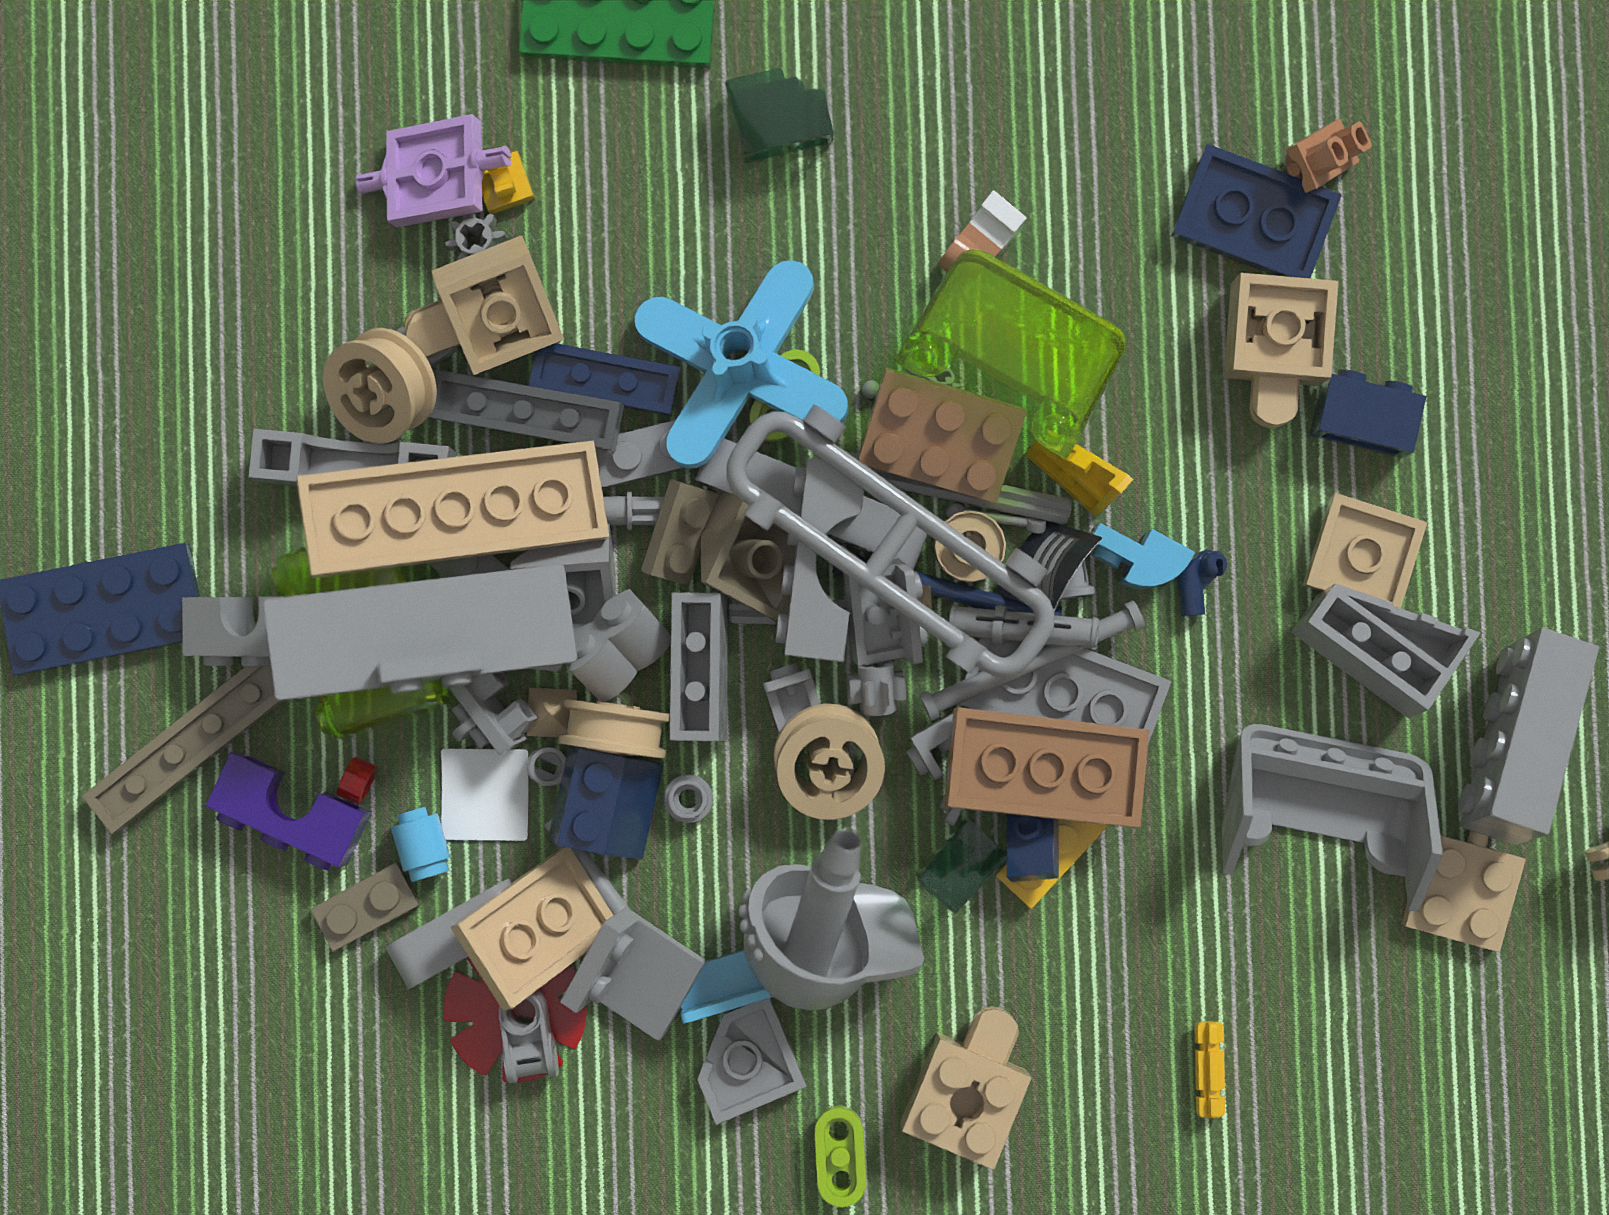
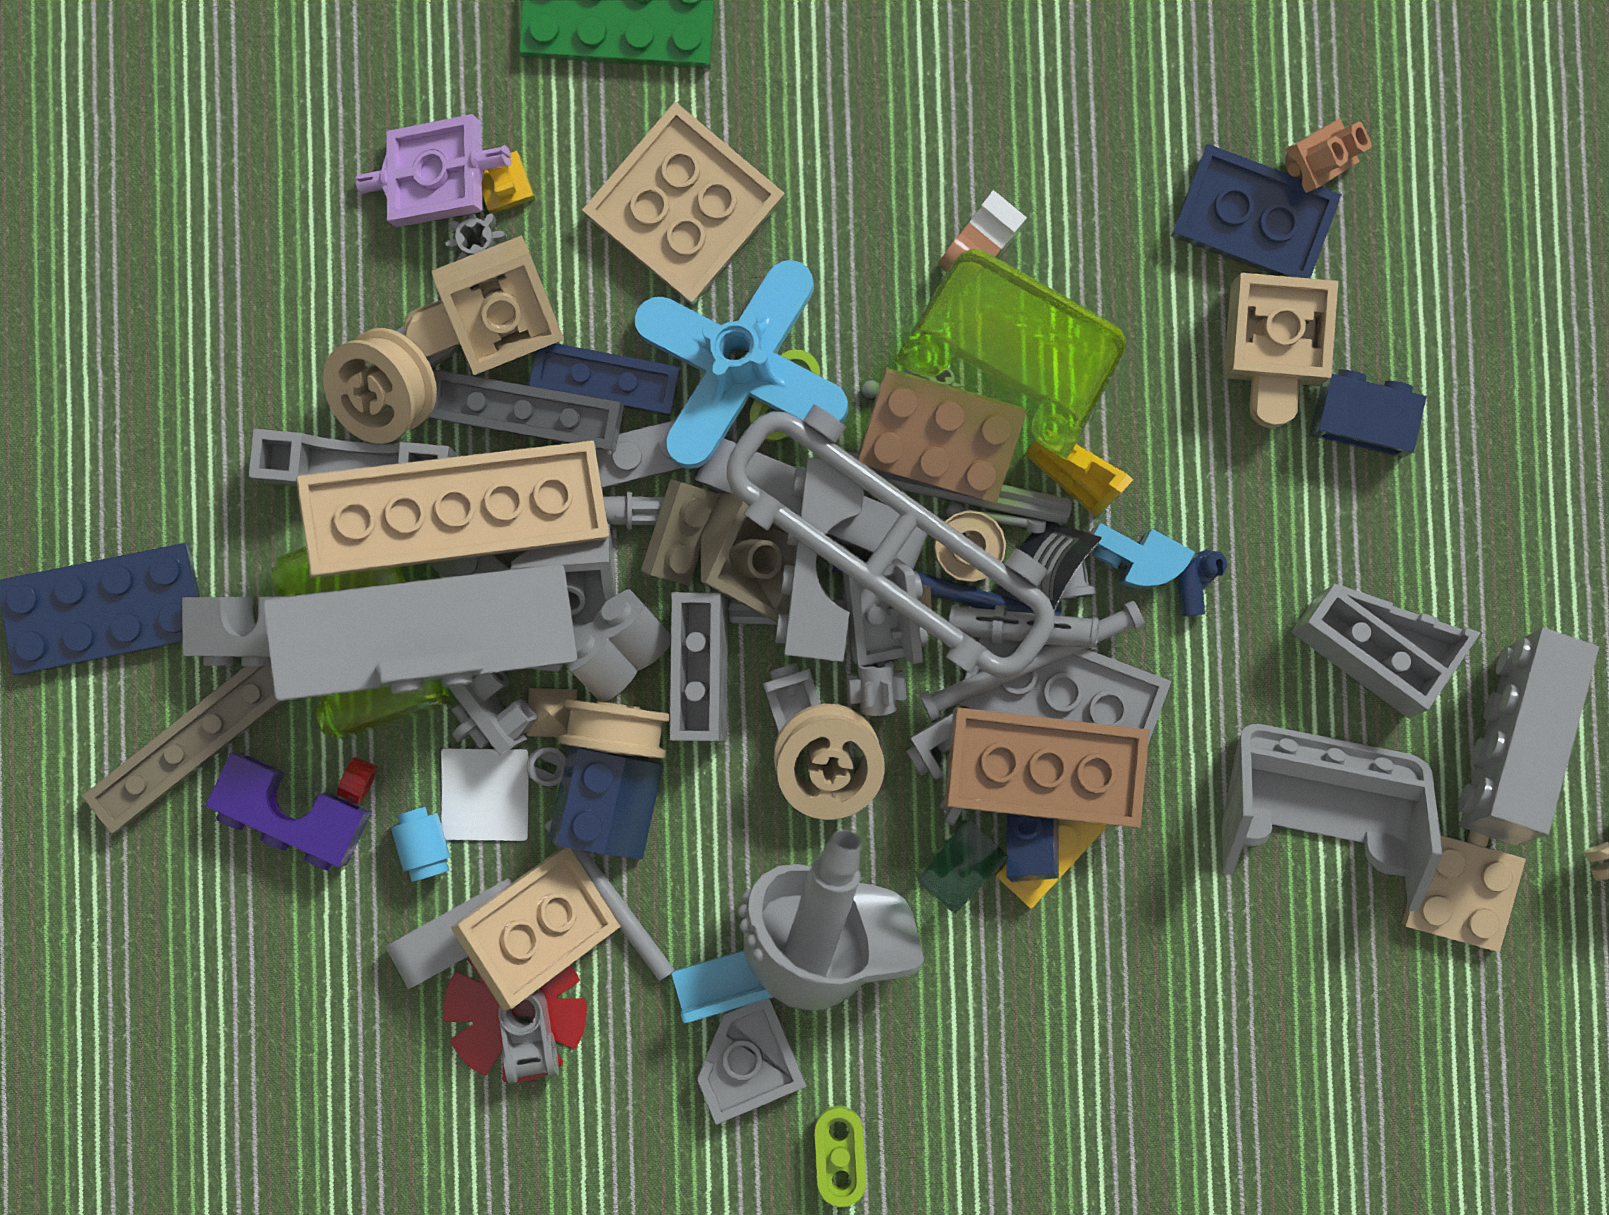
dark tan plate [310,862,421,952] -> none
light grey bracket [561,907,705,1040] -> none
light grey plate [664,774,713,823] -> none
clear green piece [725,68,834,164] -> none
tan brick [900,1006,1032,1170] -> none
yellow axle [1194,1021,1225,1119] -> none
tan plate [1303,493,1428,608] -> none
none -> tan plate [582,102,785,306]

